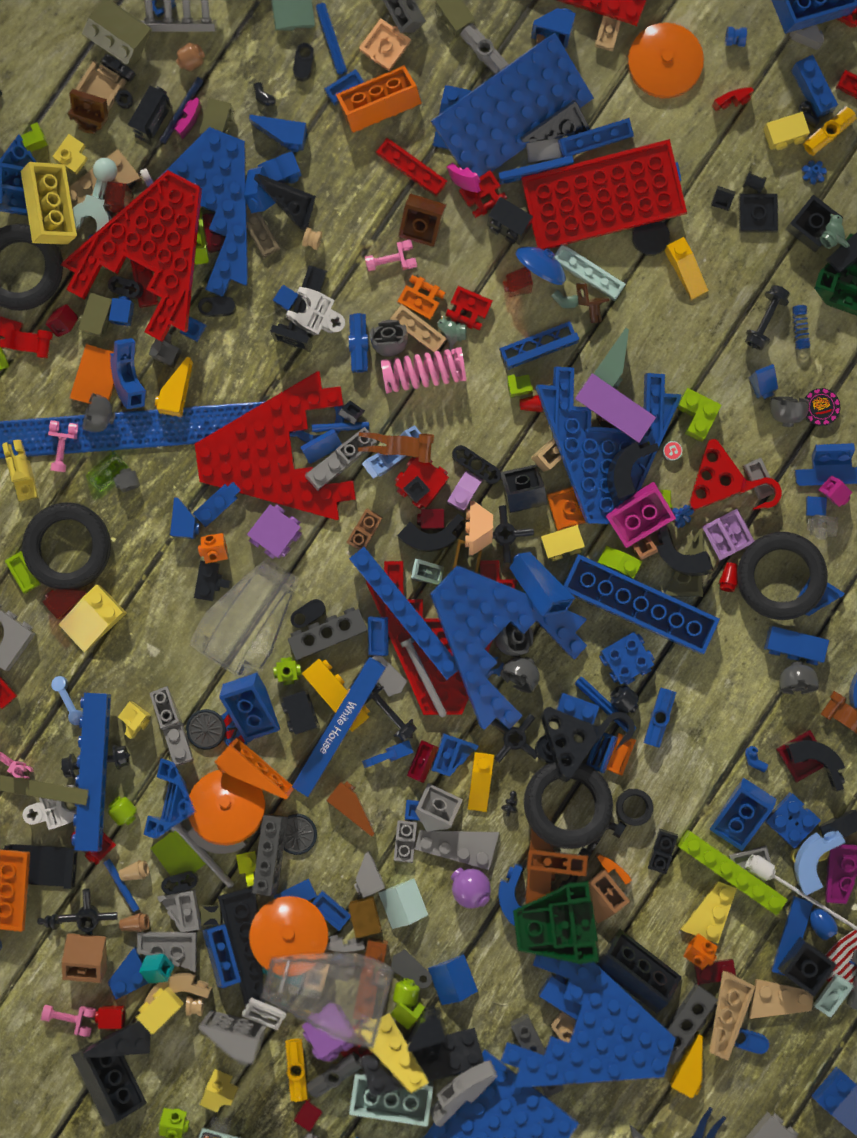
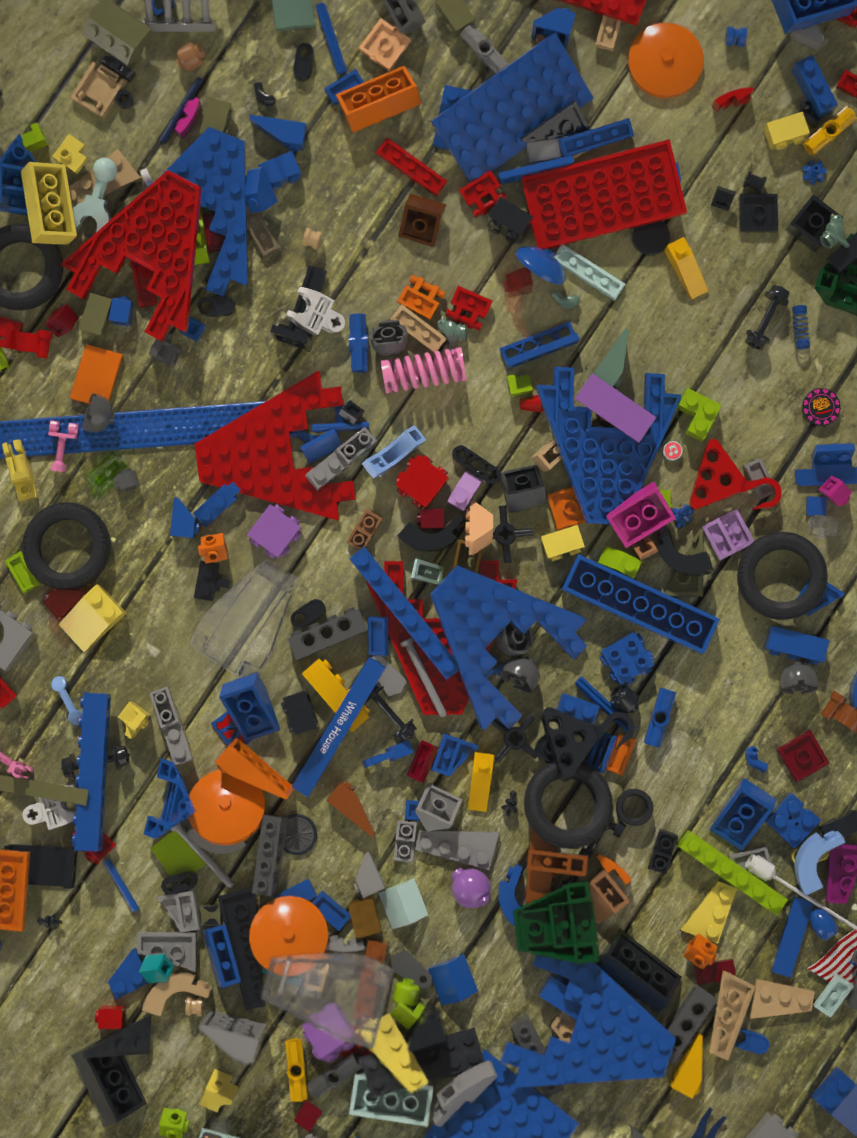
bright pink bar [41,1005,96,1037] -> none
black bar [58,889,118,935] -> none
medium nougat slope [62,933,107,983] -> none
reddish brown slope [68,89,108,134] -> none
clear red slope [104,181,133,213] -> none
black beam [108,276,144,299] -> none
lime head [108,796,137,825] -> none
blue arch [110,338,146,409] -> none
tan cone [119,860,149,881] -> none
medium nougat cone [119,913,150,932] -> none
black window [128,85,172,146] -> none
light yellow brick [136,987,184,1035] -> none
yellow slope [155,357,193,417] -> none
dark grey wheel [186,709,226,750] -> none
neon yellow plate [236,851,257,887] -> none
white tile [242,998,286,1030] -> none
black wing [254,174,316,231] -> none
blue tile [273,285,299,311] -> none
lime brick [273,657,302,685] -> none
dark orange flag [358,432,434,463] -> none
bright pink bar [365,240,417,272] -> none
black plate [403,476,430,503] -> none
dark pink slope [447,163,481,193] -> none
blue slope [509,552,575,617] -> none
reddish brown bracket [576,283,609,323] -> none
black arch [607,442,659,500] -> none
red cone [718,562,737,592] -> none
blue slope [749,364,778,400] -> none
dark grey cylinder [770,396,810,427] -> none
black brick [777,937,837,997] -> none
black arch [785,740,845,791] -> none

